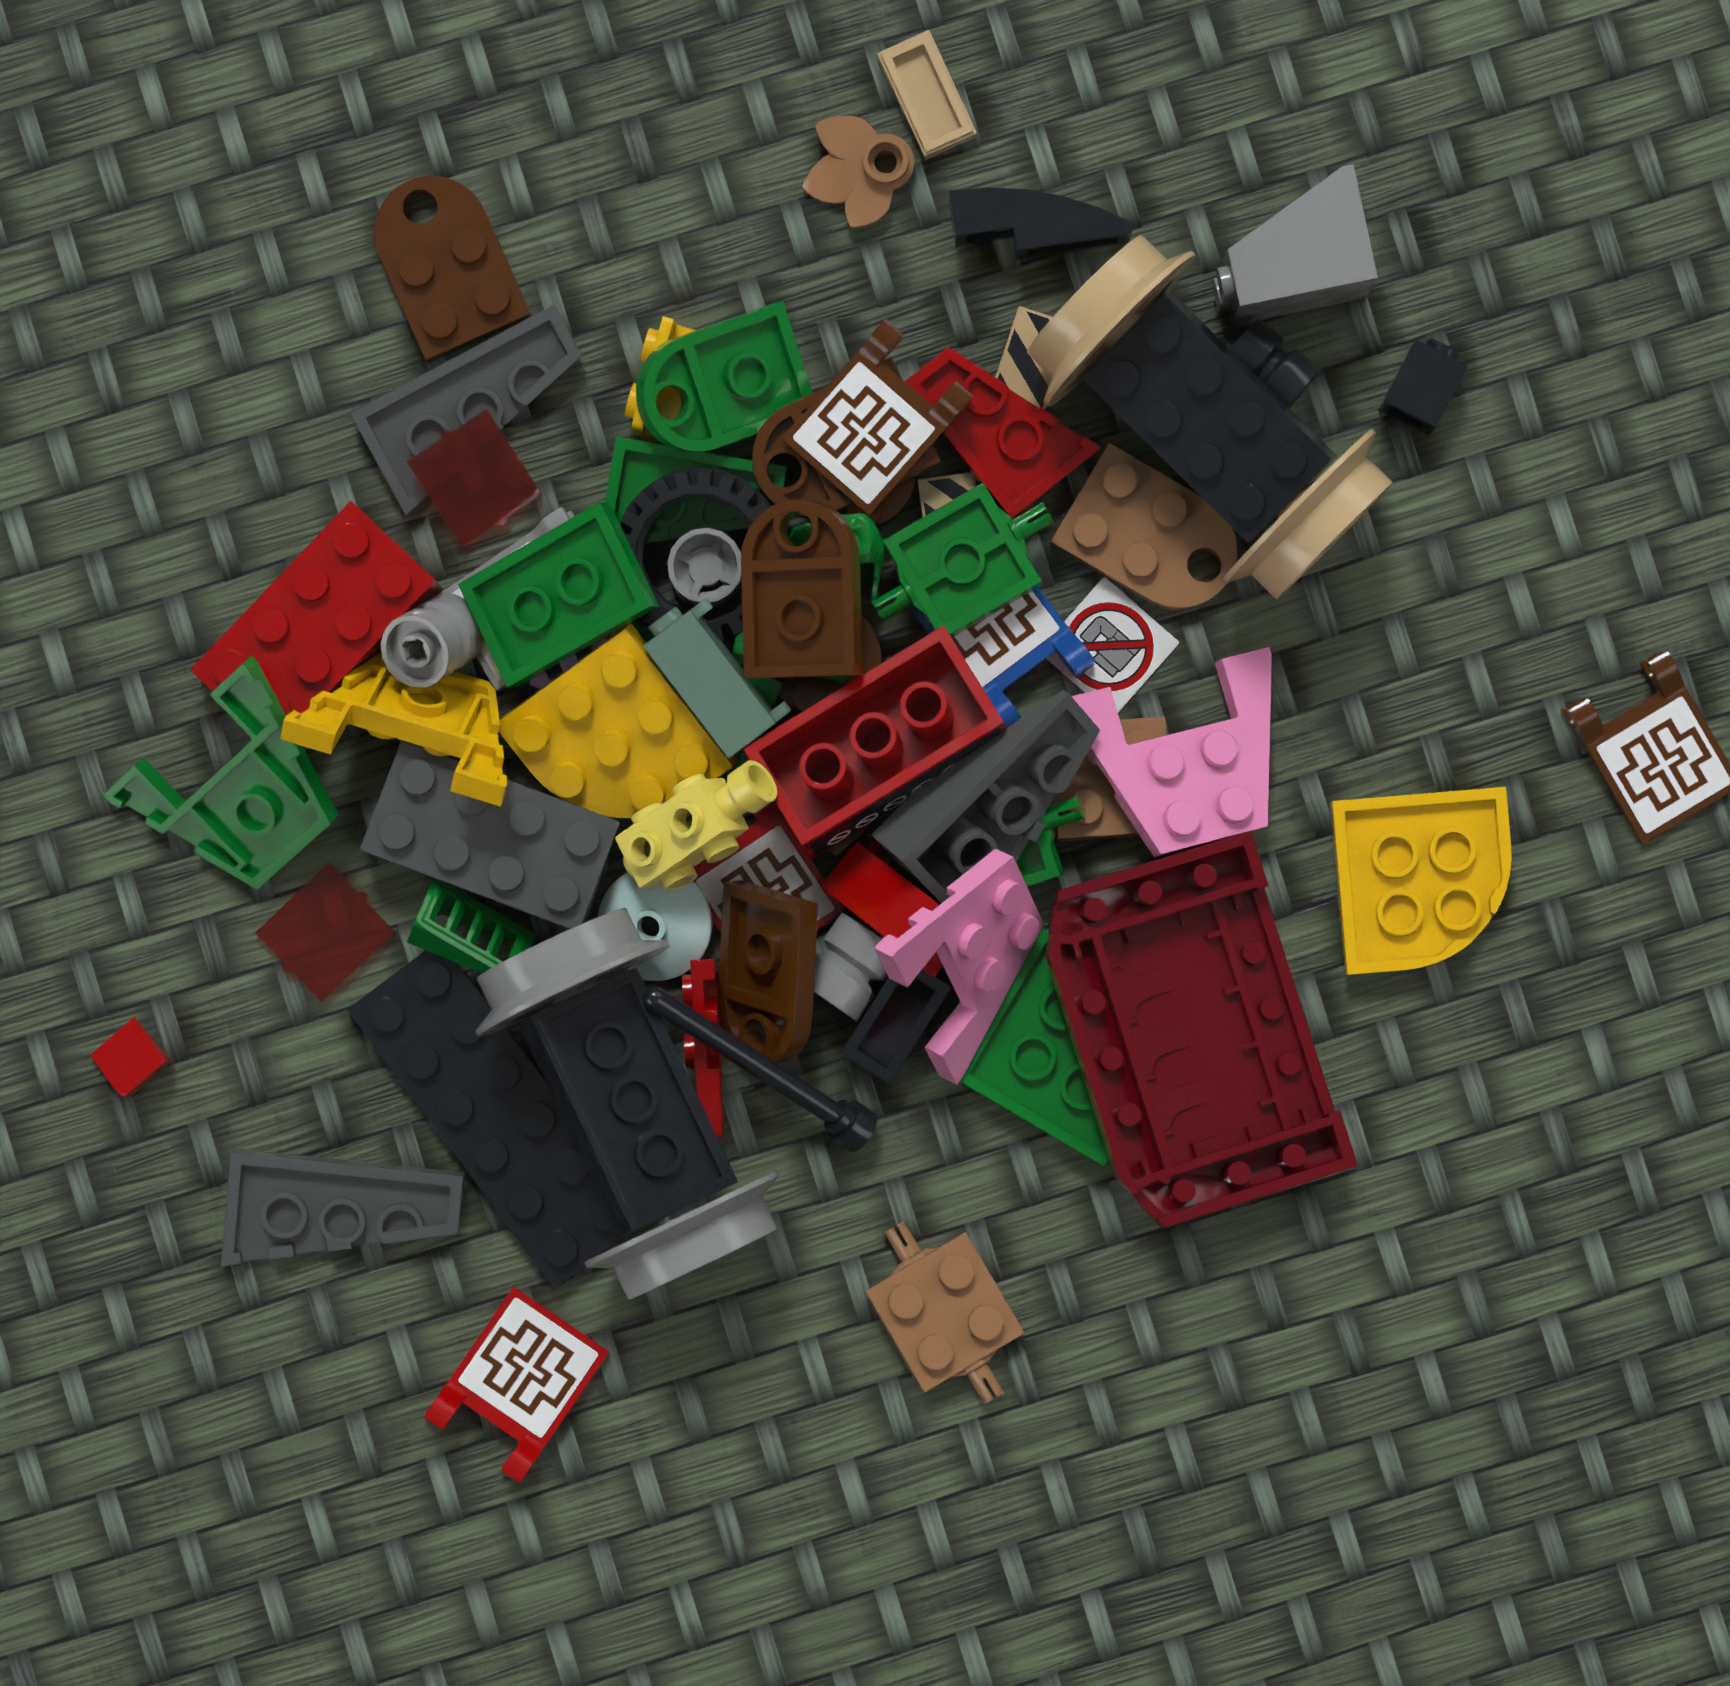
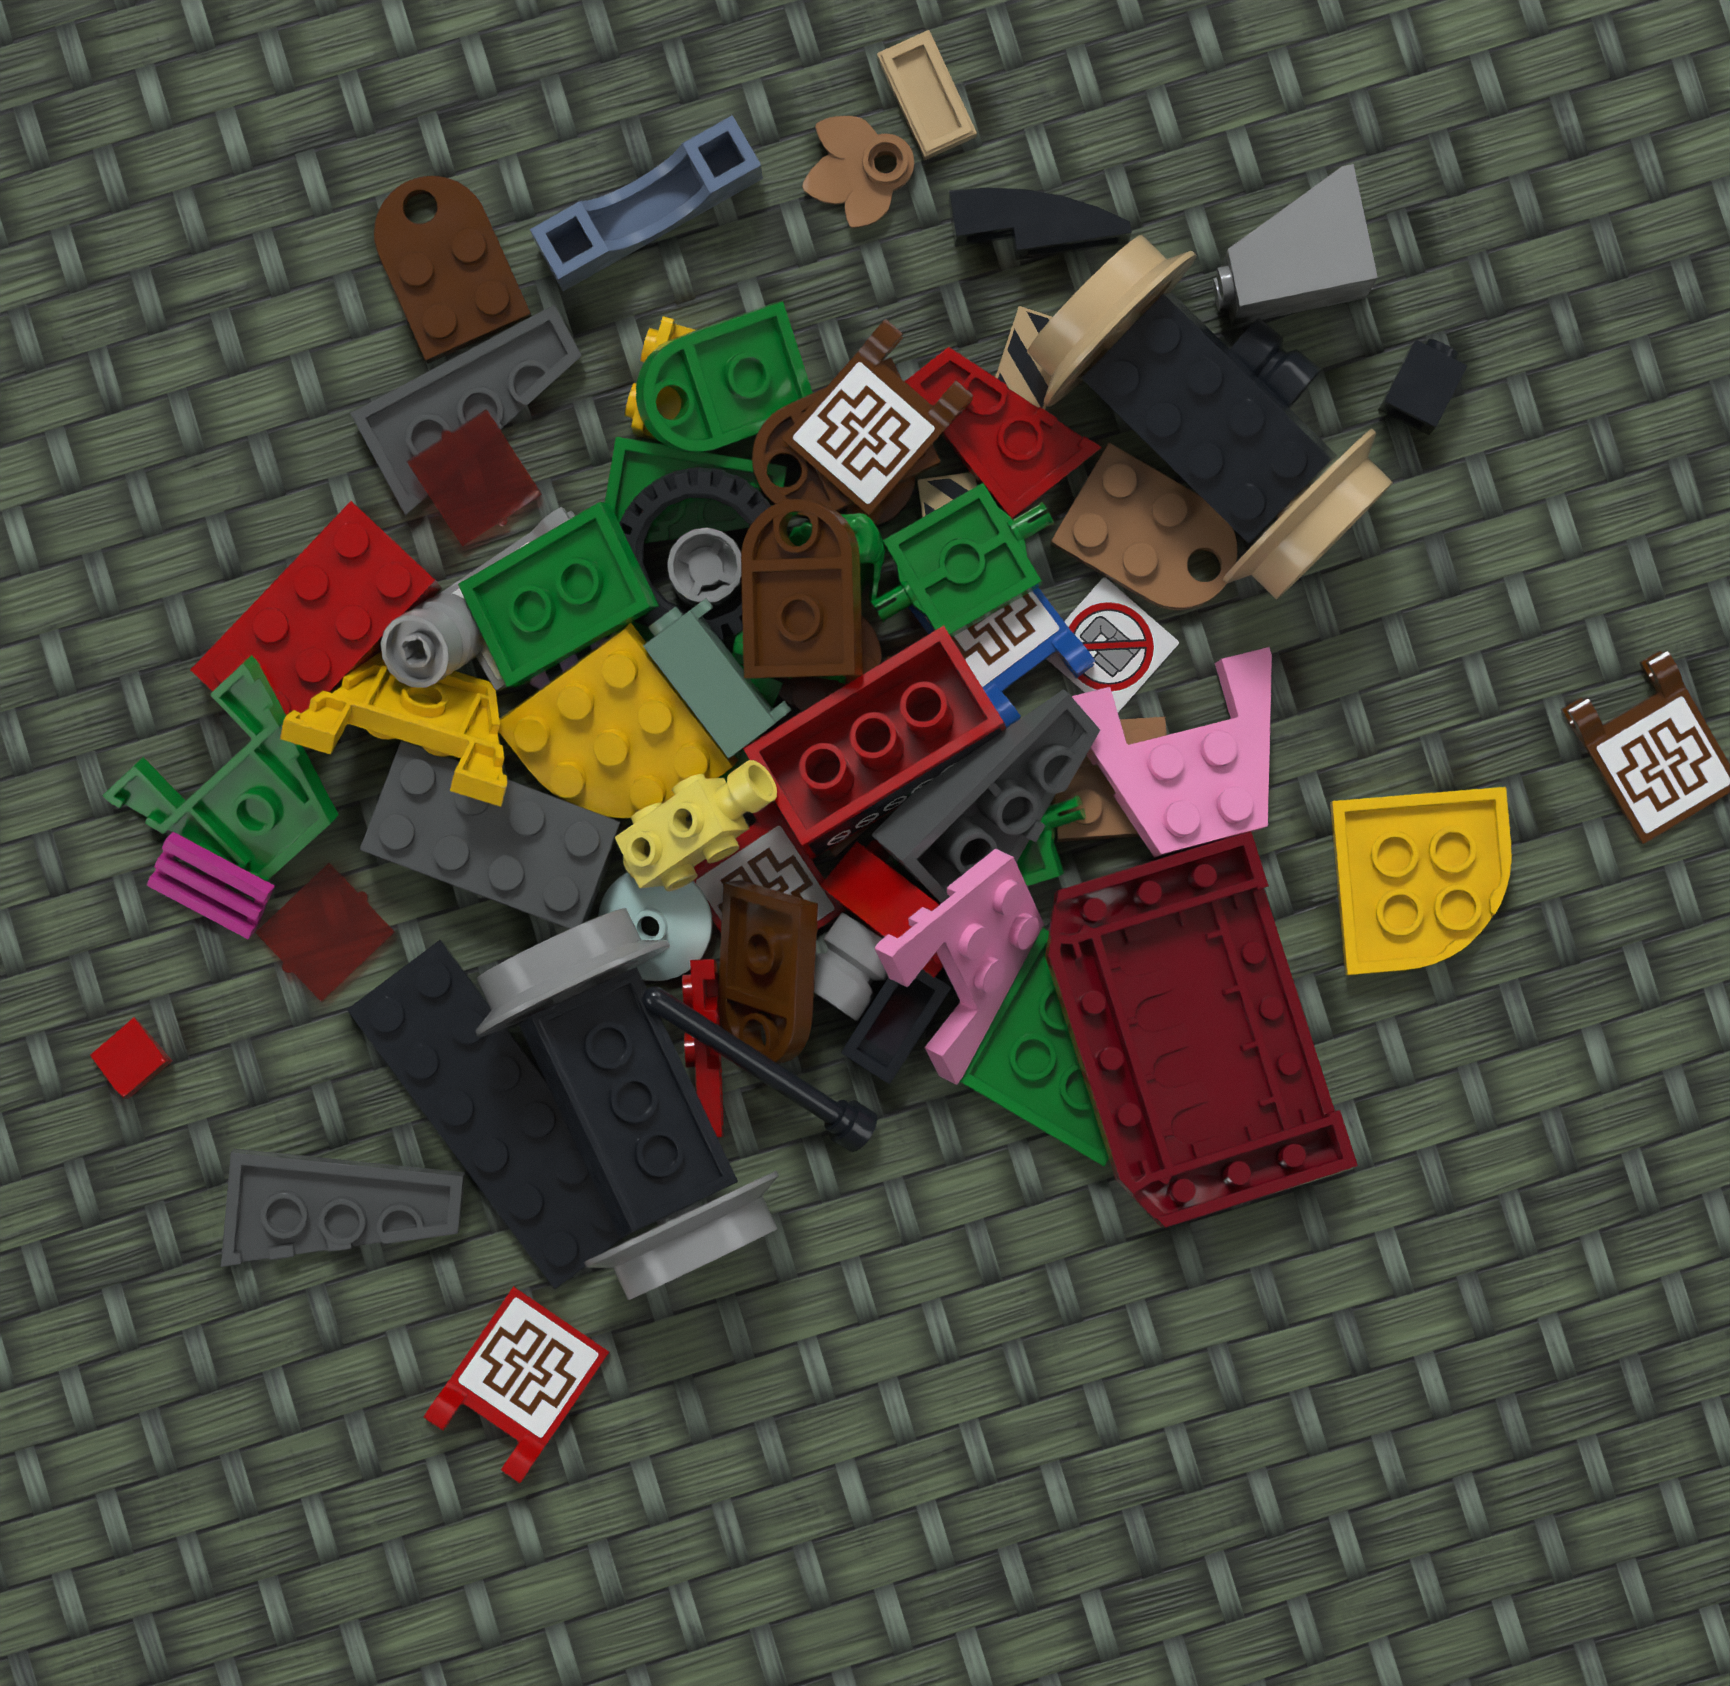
green slope [407,878,536,974] -> none
medium nougat plate [864,1220,1024,1405] -> none
none -> dark pink tile [147,832,275,939]
none -> sand blue arch [530,115,763,291]

